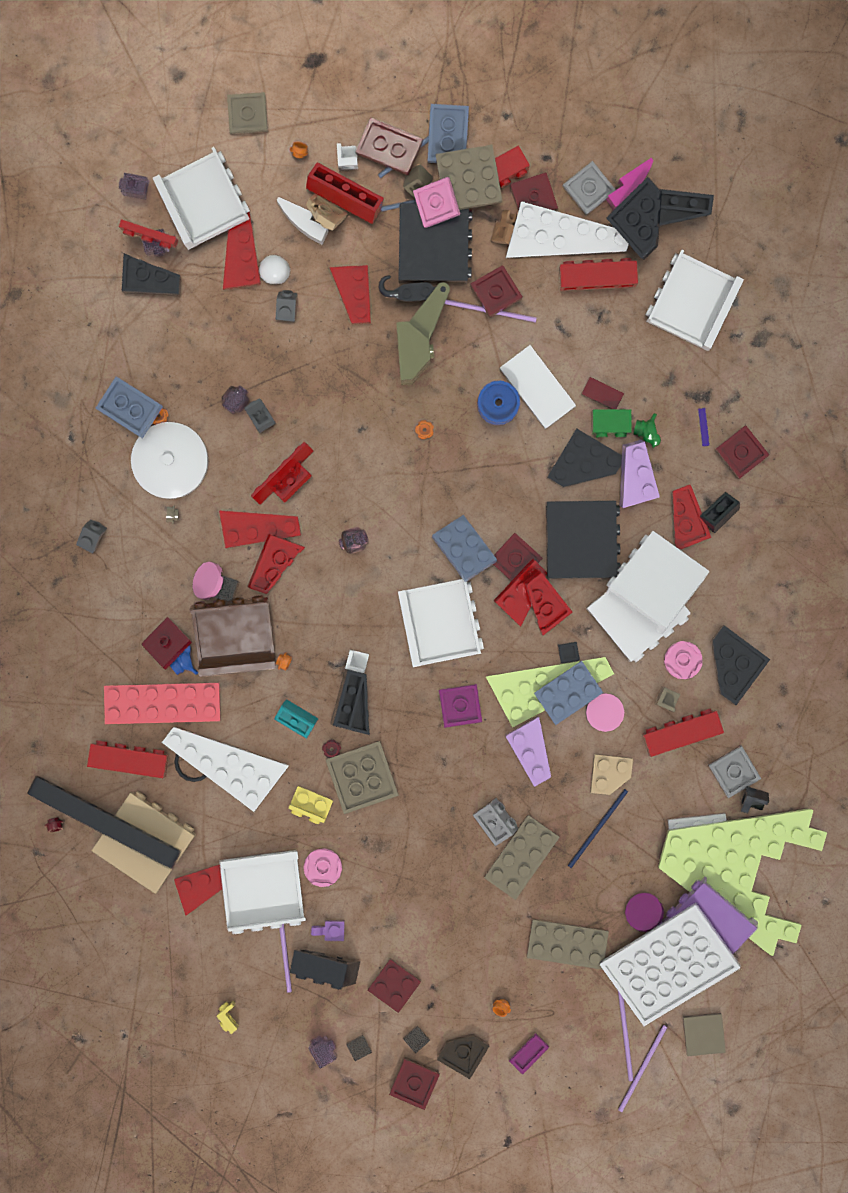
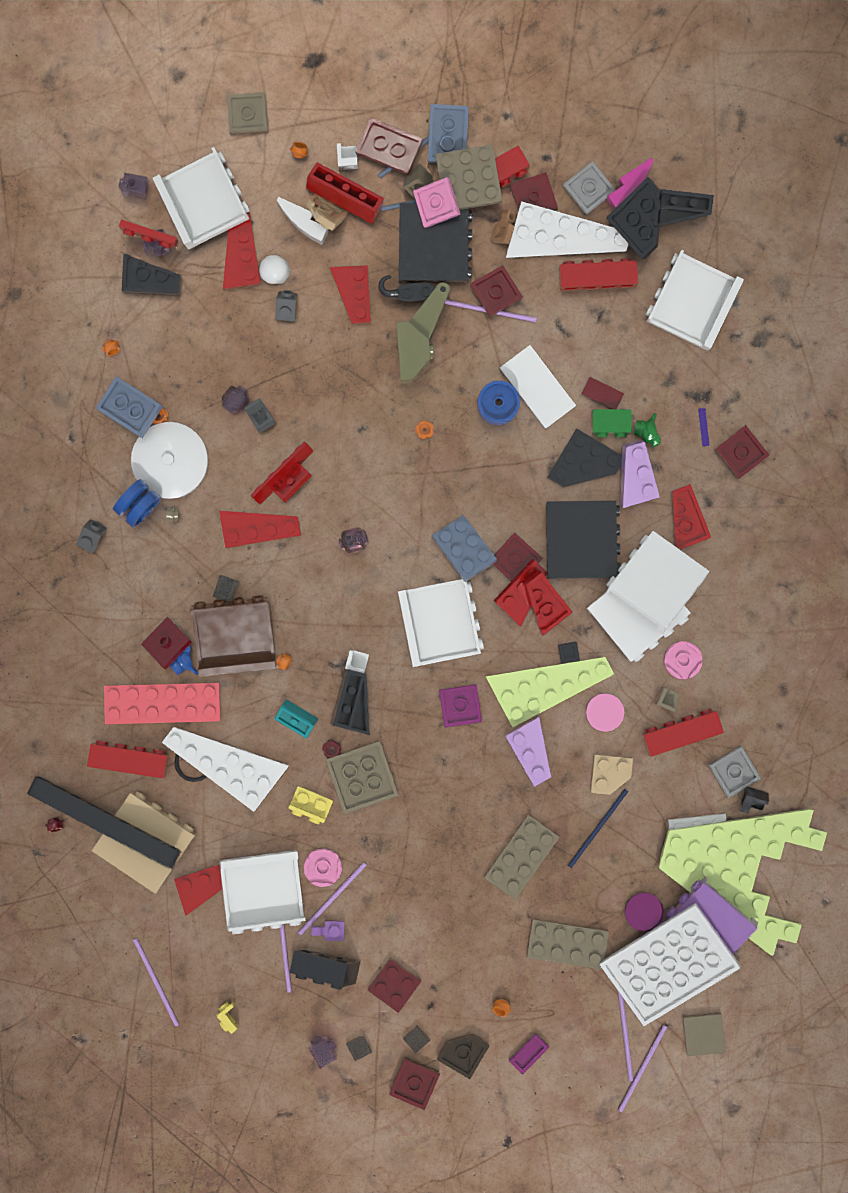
bright pink tile [192,562,223,600] -> none
red wing [247,534,305,594] -> none
light grey bracket [473,798,518,846] -> none
sand blue plate [534,661,603,725] -> none
black slope [700,492,740,533] -> none
black plate [712,625,770,706] -> none
none -> orange plate [102,339,120,356]
none -> blue wheel [113,479,161,528]
none -> lavender axle [133,938,179,1027]
none -> lavender axle [298,862,367,935]

